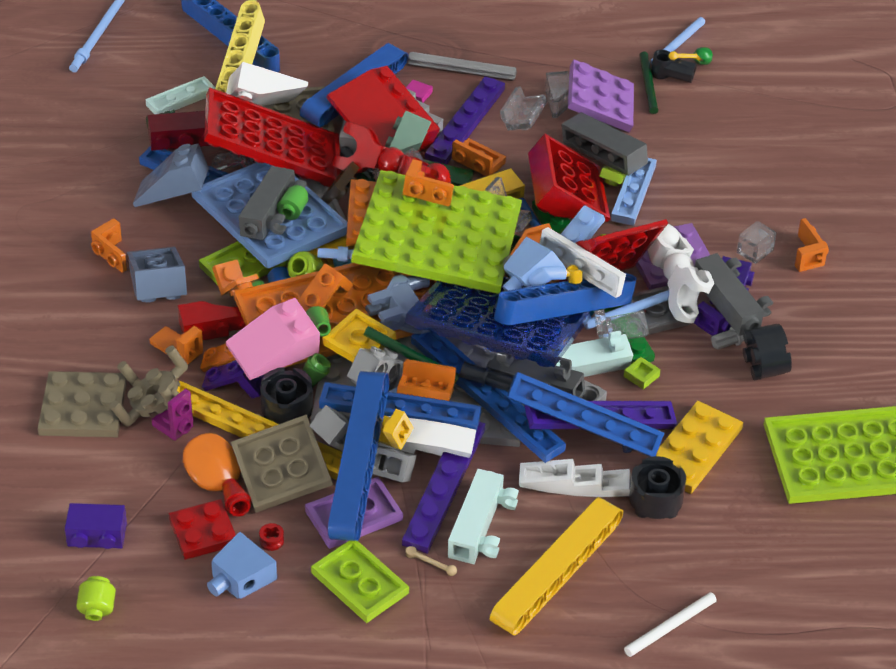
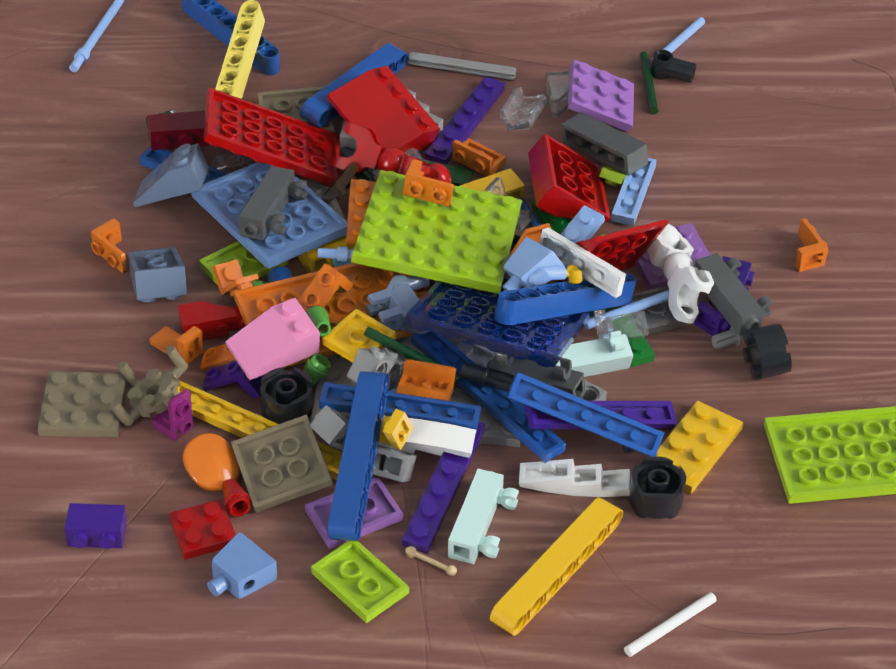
lime head [76,576,116,621] -> none
light aqua tile [146,76,216,114] -> none
white slope [226,62,308,106] -> none
red bush [259,523,284,551] -> none
bright green brick [277,185,308,220] -> none
lime head [287,251,323,277] -> none
sand green slope [385,110,431,154] -> none
dark pink tile [406,80,433,103] -> none
lime plate [624,357,661,390] -> none
hinge [669,47,713,65] -> none
clear brick [737,221,776,264] -> none

